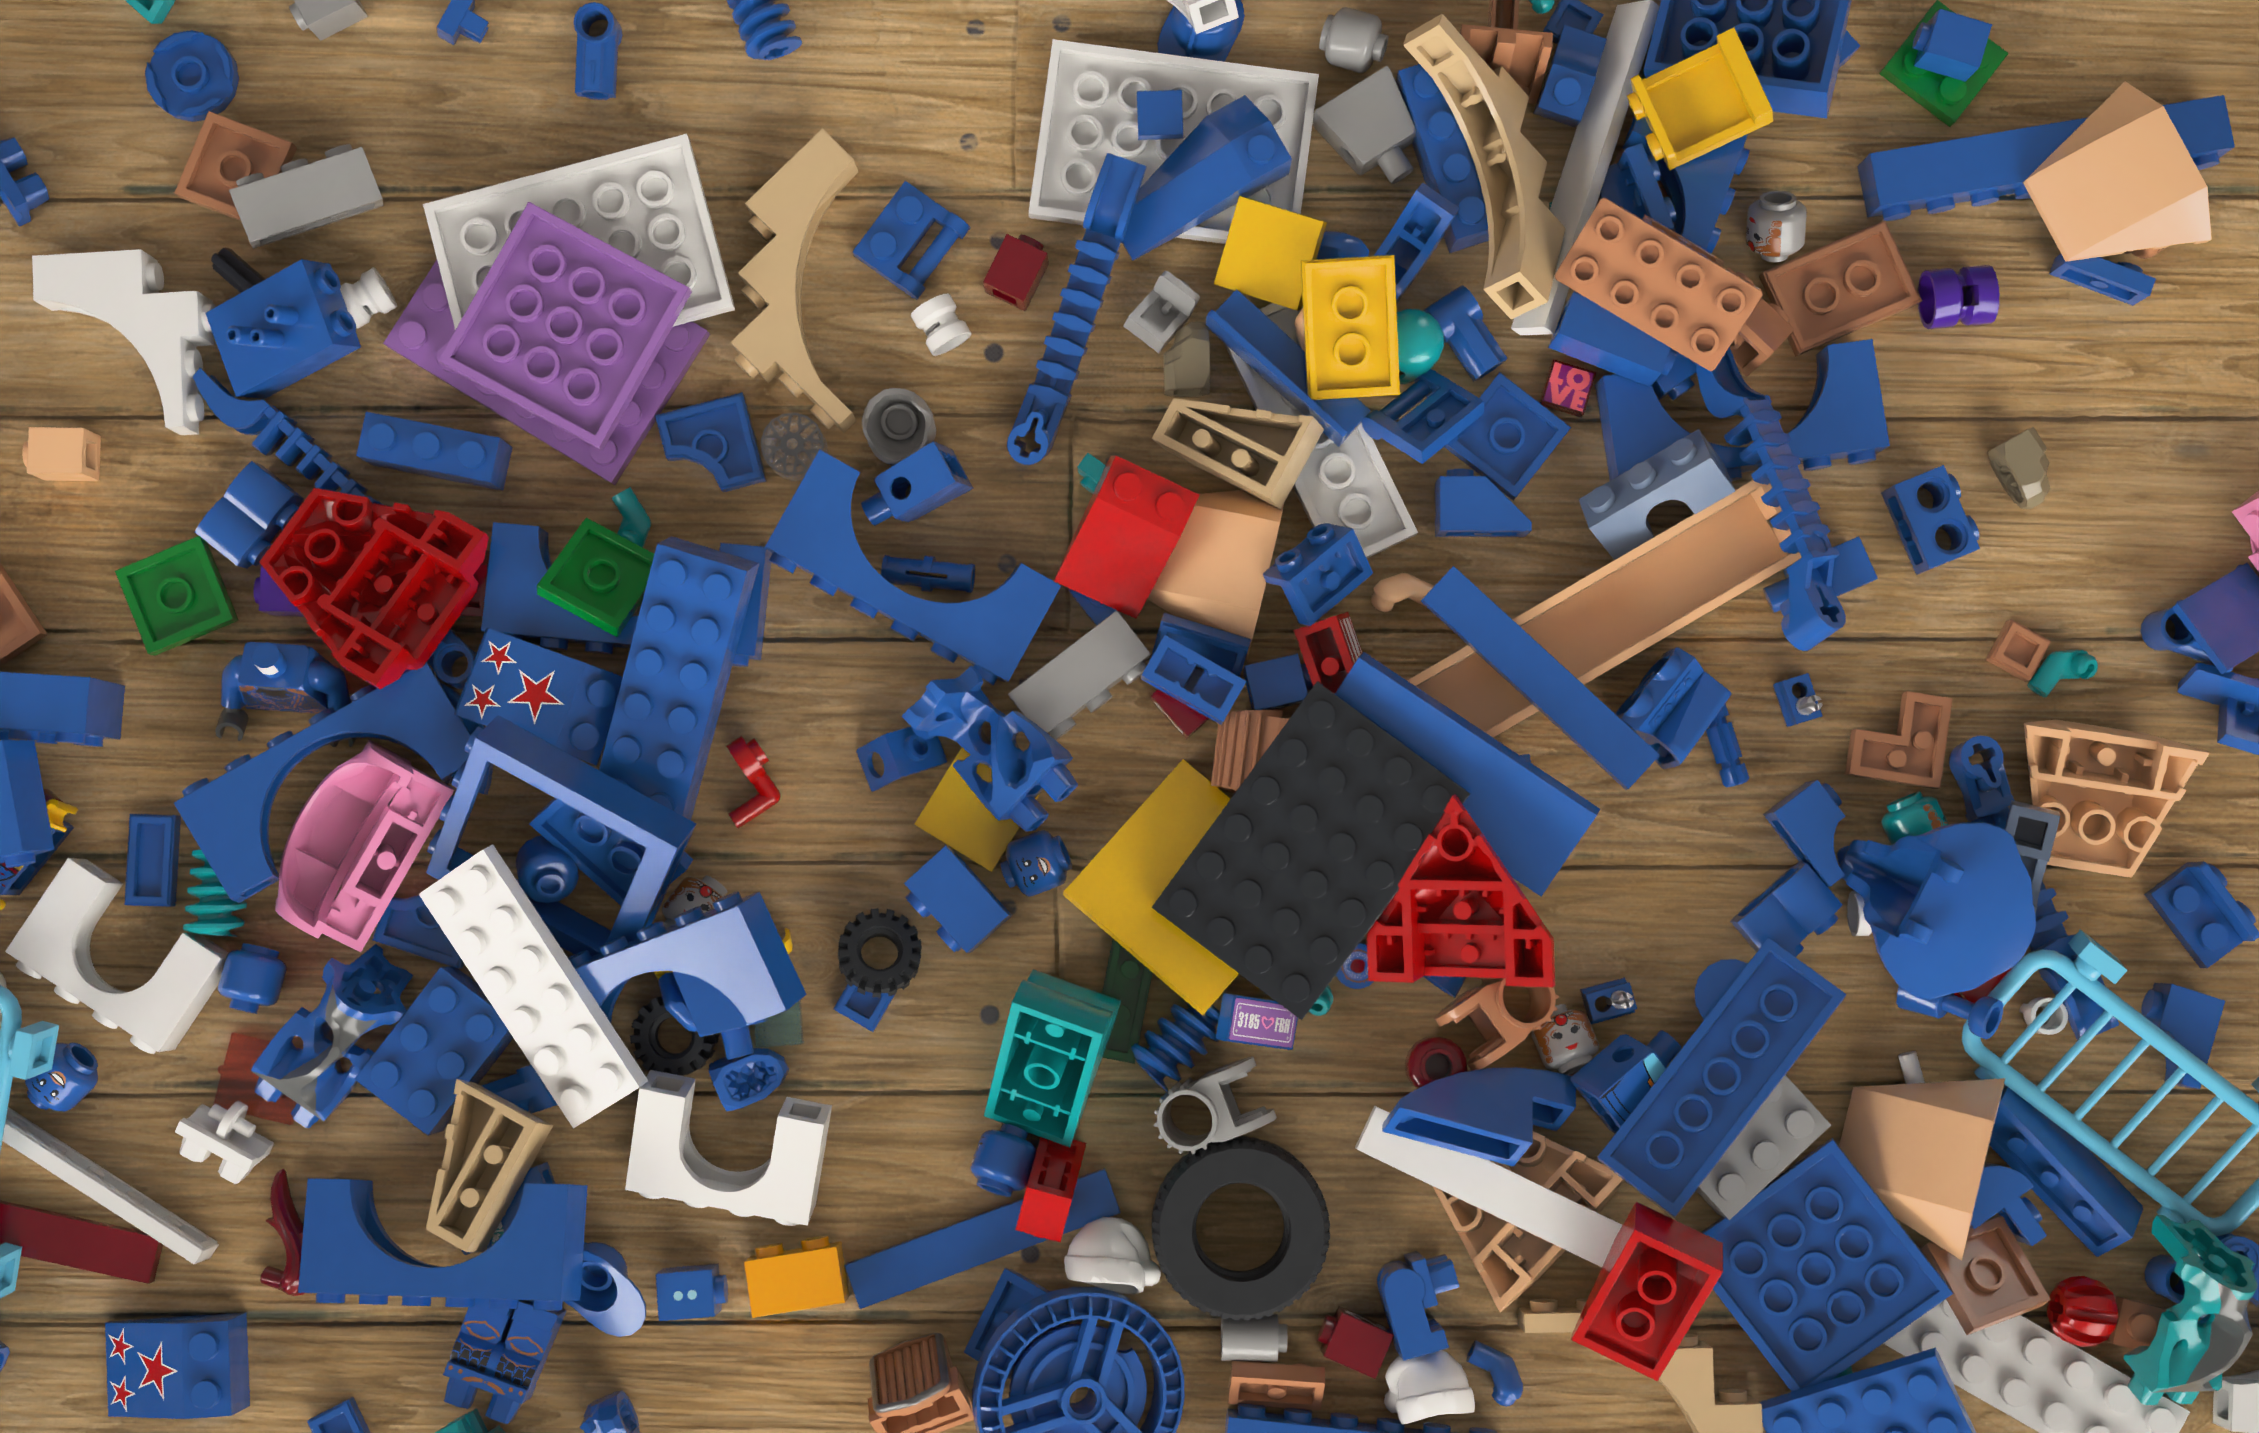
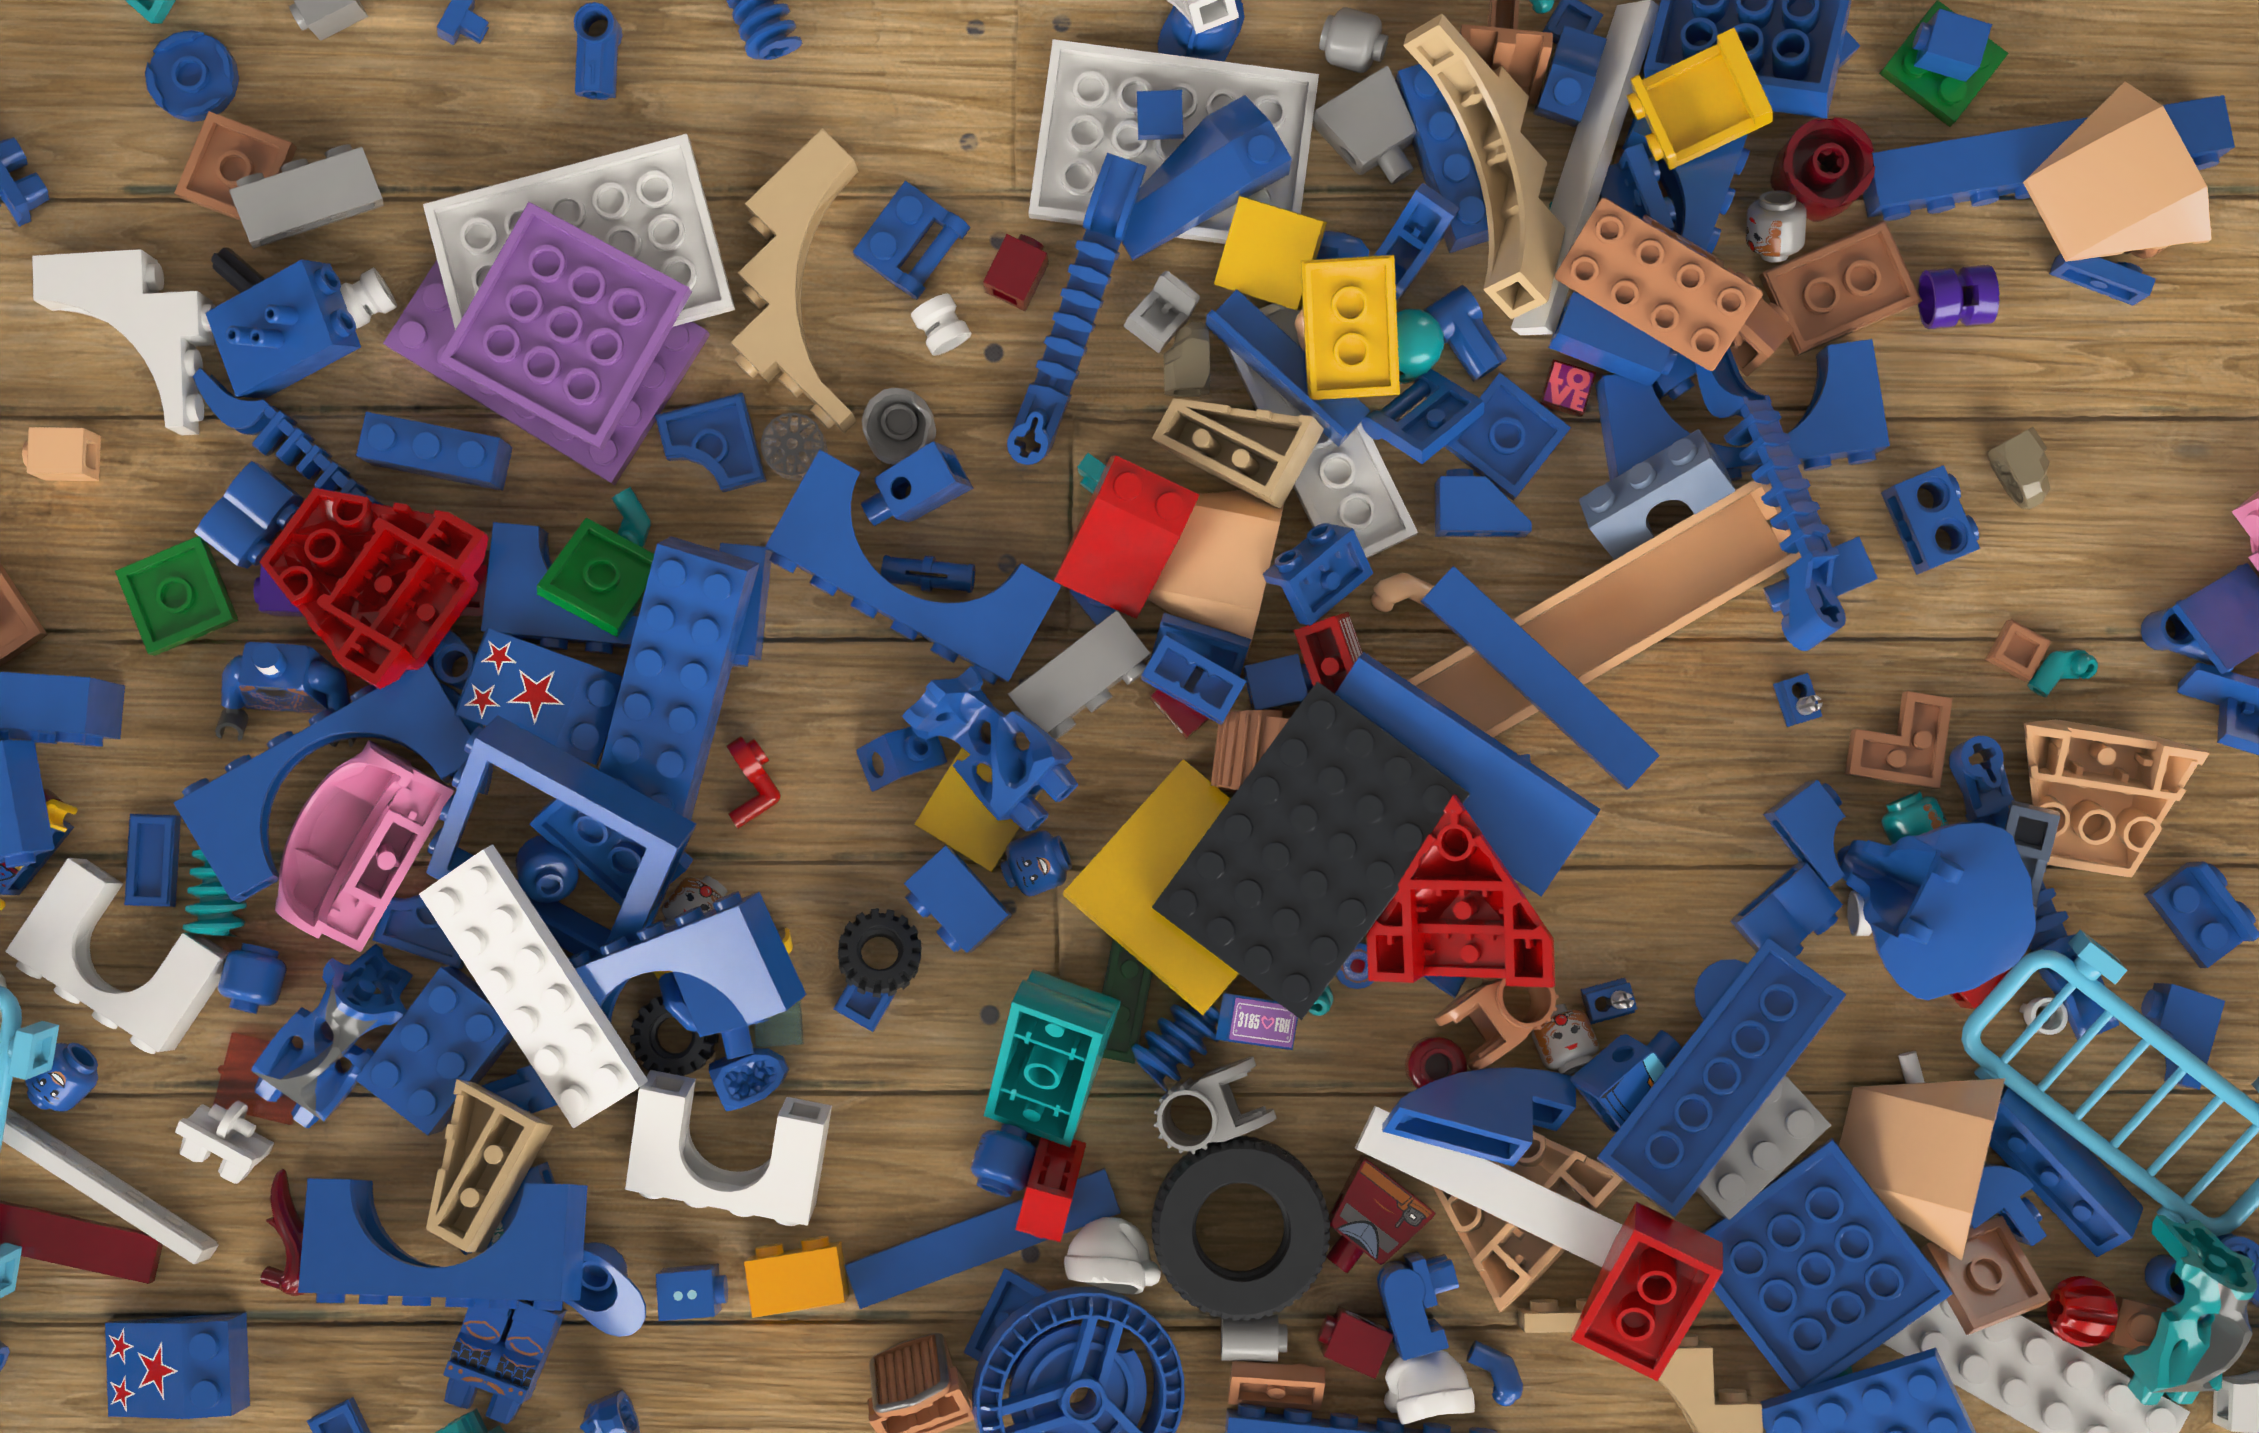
blue piece [1615,647,1732,770] -> none
blue axle [1706,703,1749,787] -> none
blue piece [1896,986,2003,1040] -> none
none -> dark red torso [1326,1155,1436,1274]
none -> dark red brick [1770,117,1875,222]

